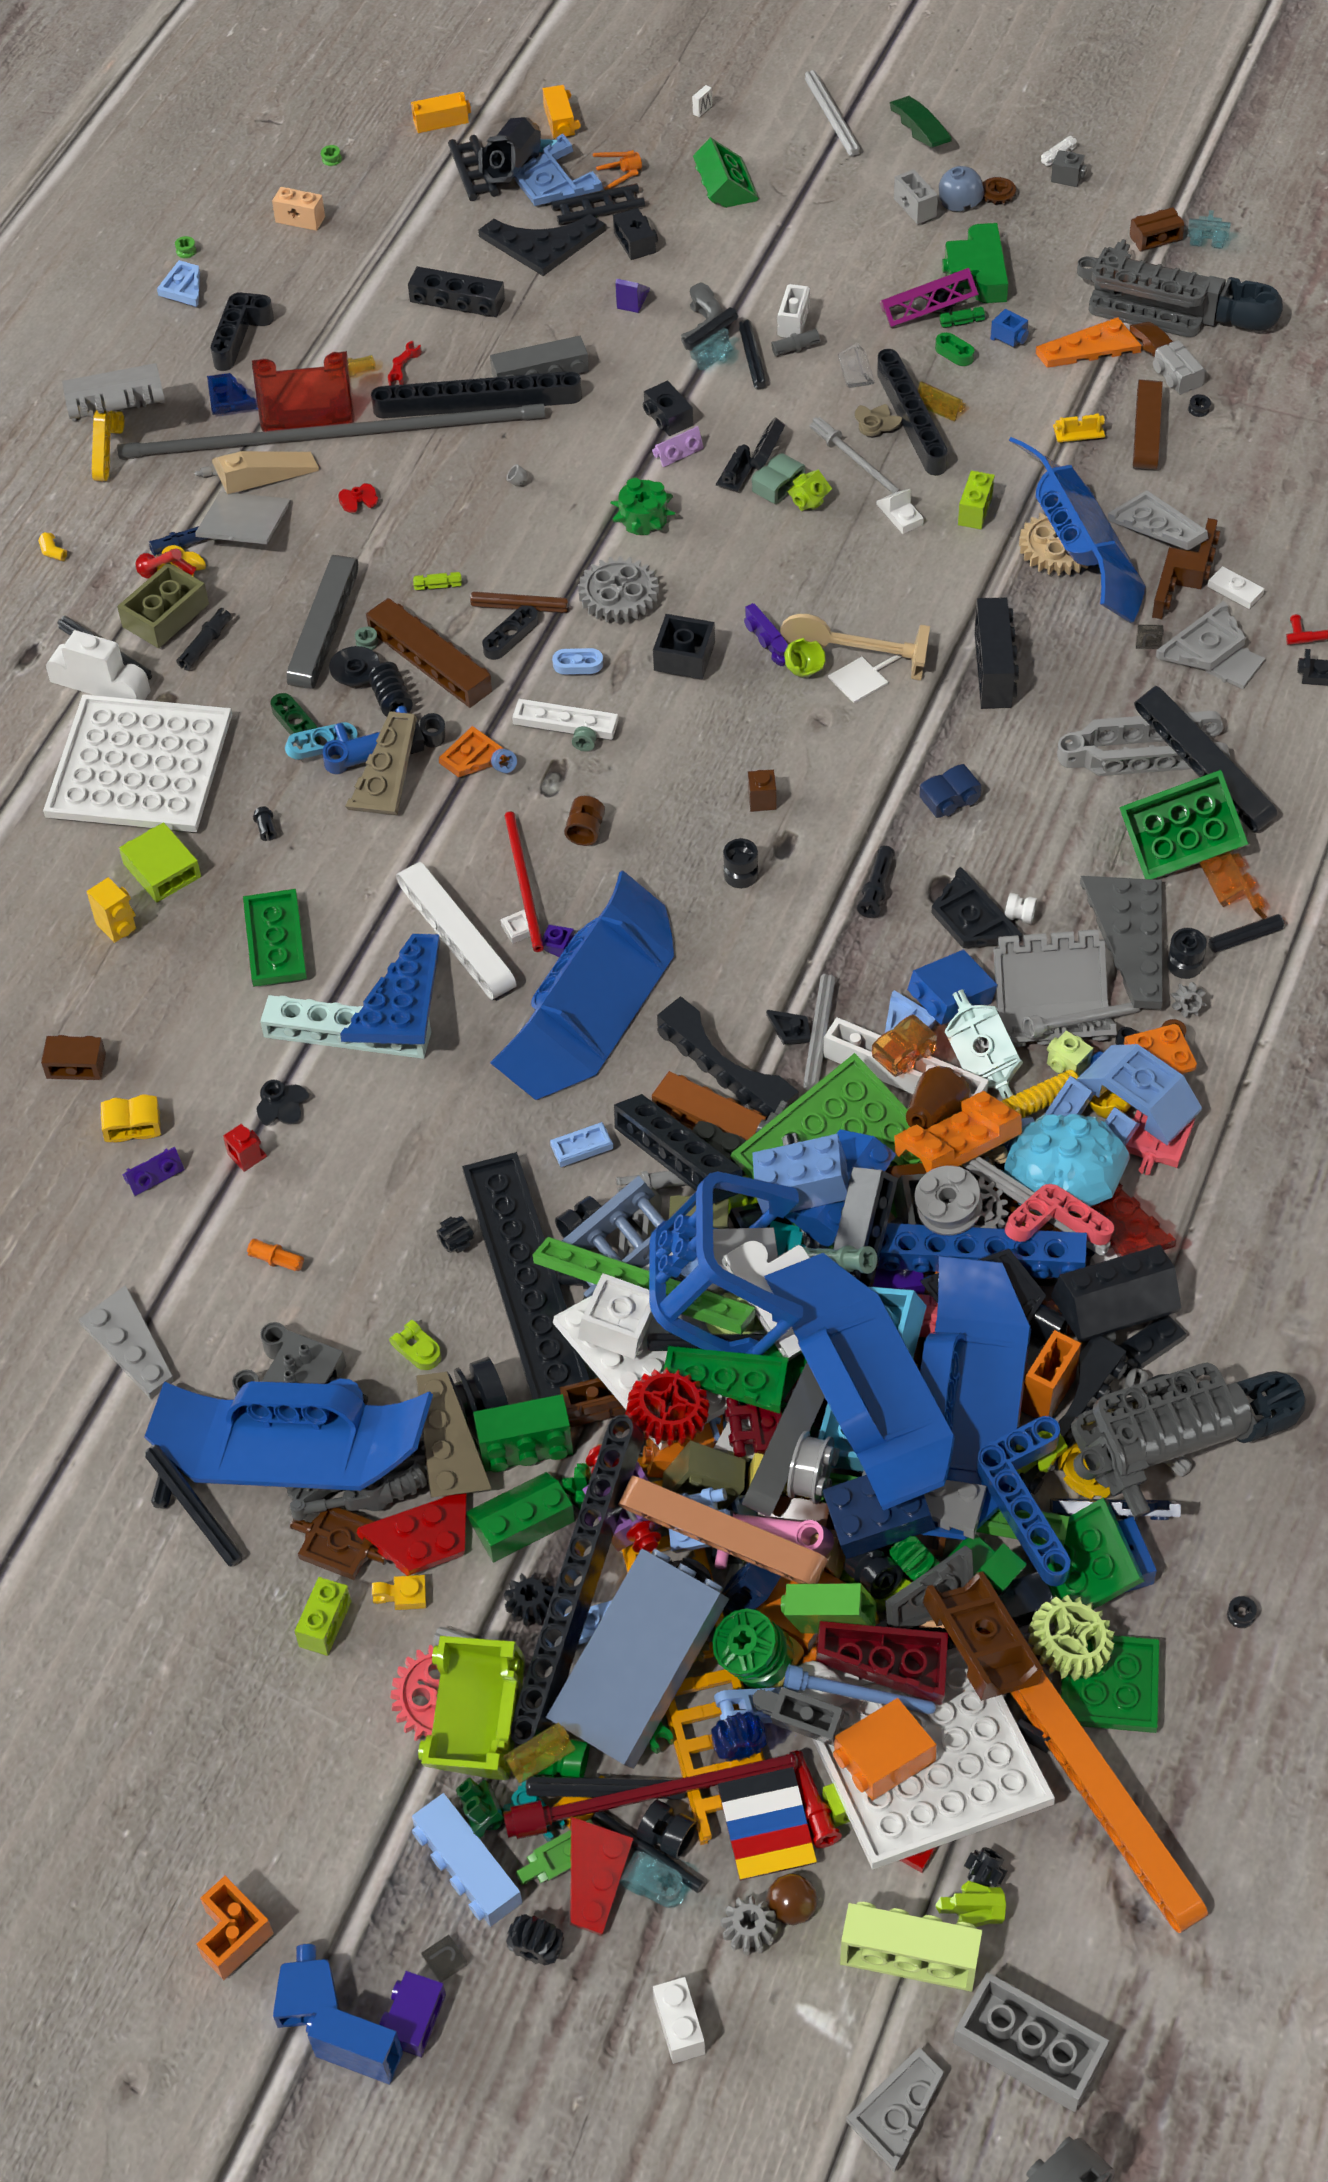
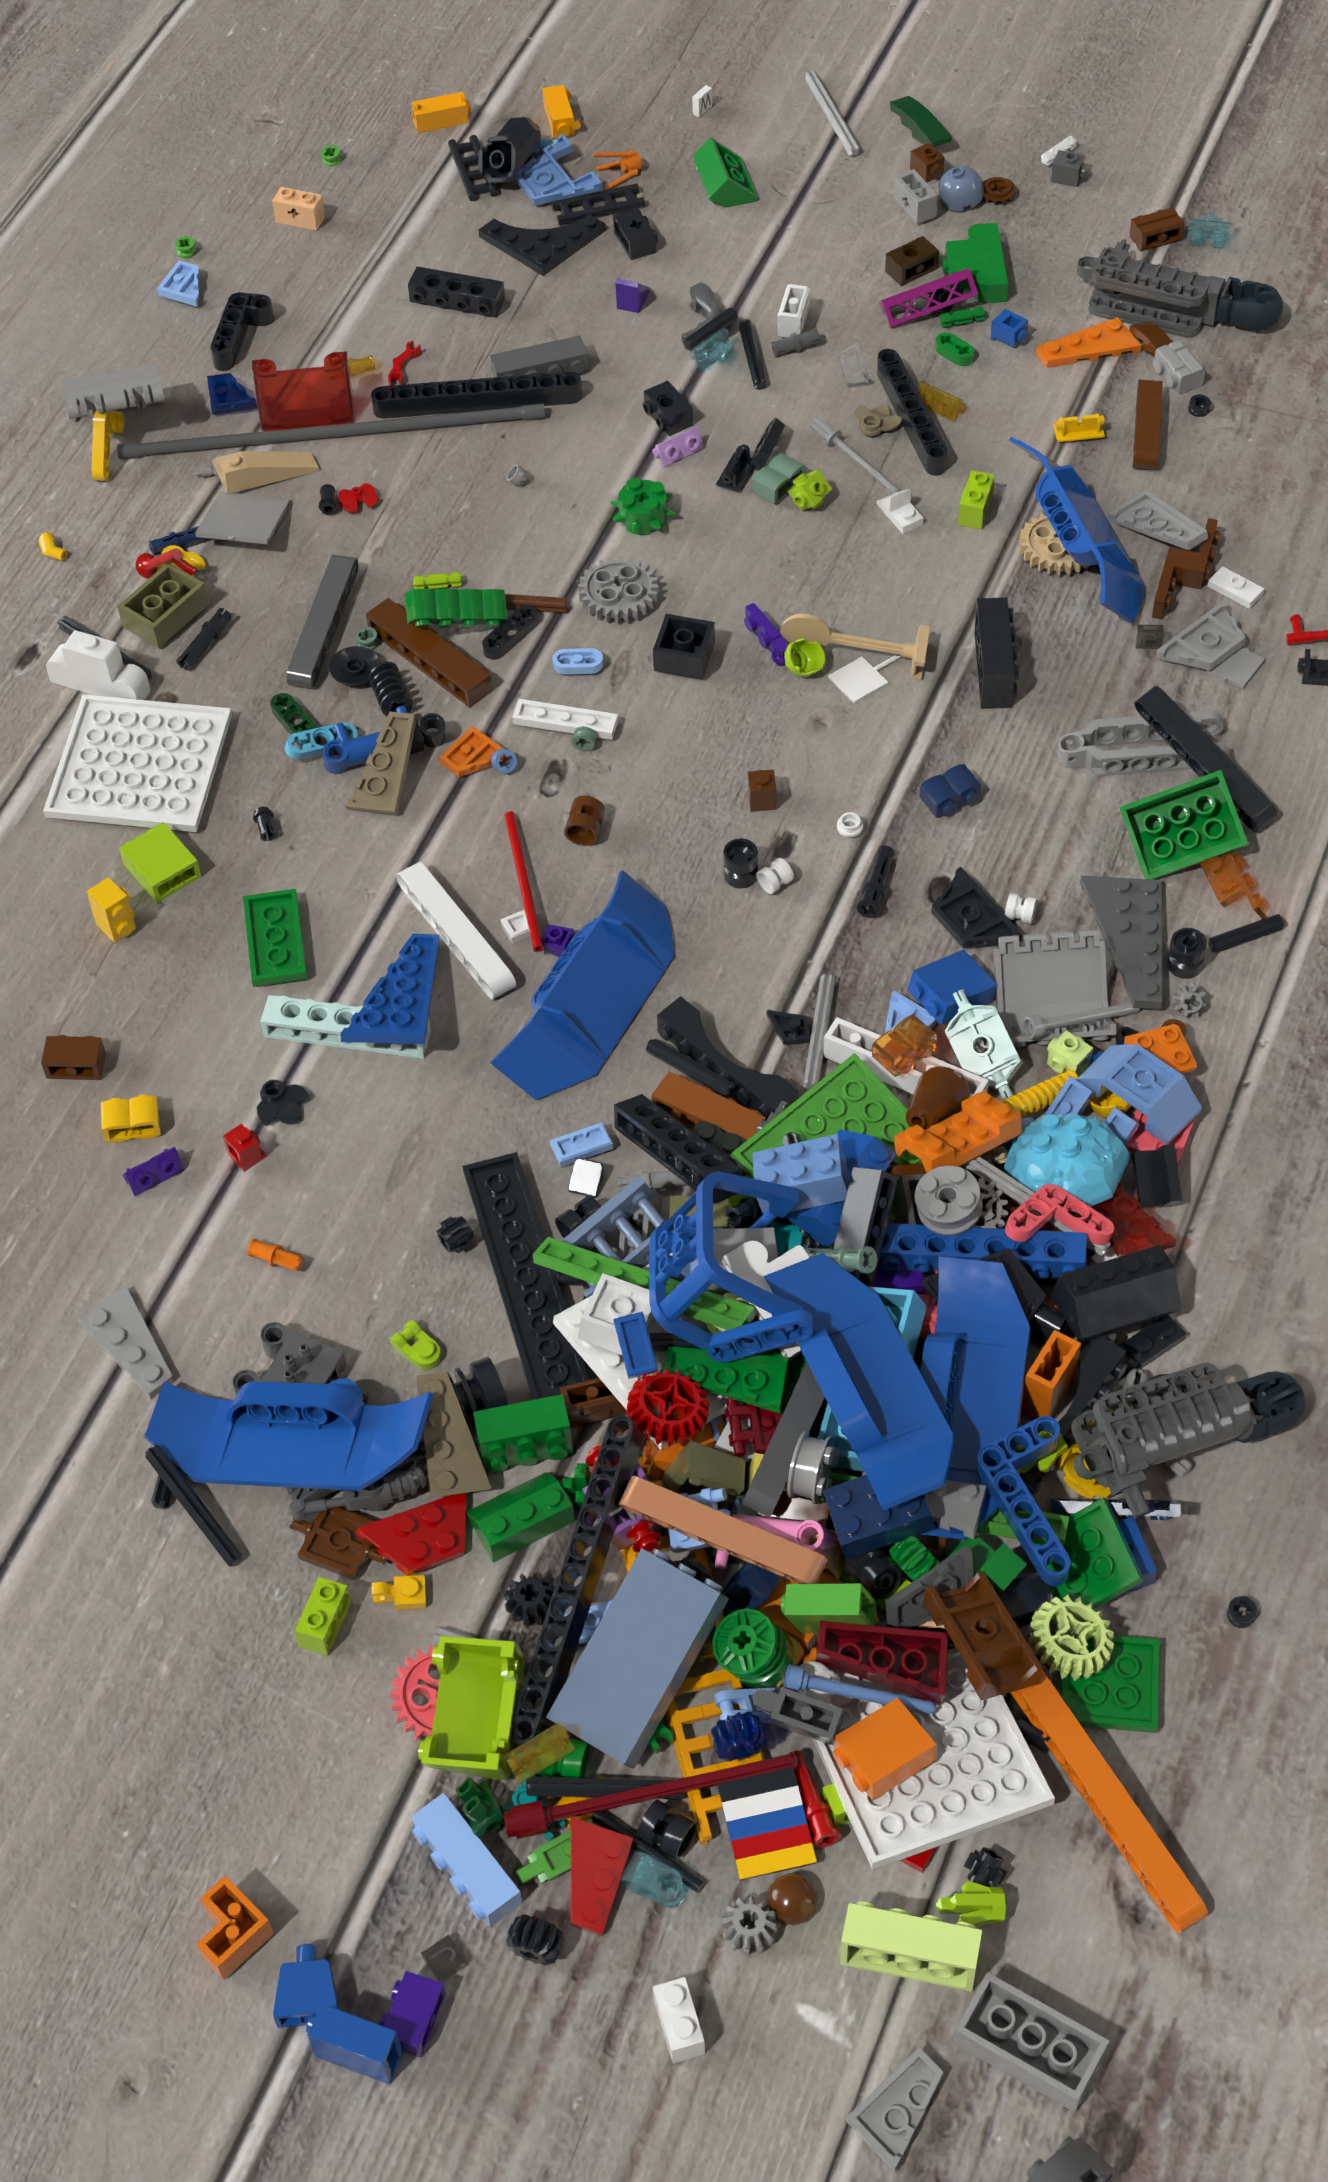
none -> black pin [318,484,338,515]
none -> green brick [405,589,508,628]
none -> slope [568,1158,604,1198]
none -> blue tile [613,1311,658,1379]
none -> black axle [646,1039,736,1098]
none -> blue beam [707,1310,815,1363]
none -> black pin [725,1196,761,1226]
none -> white wheel [757,858,794,894]
none -> white plate [837,812,863,837]
none -> dark brown brick [885,236,939,286]
none -> reddish brown brick [910,143,945,183]
none -> black panel [1132,1144,1182,1208]

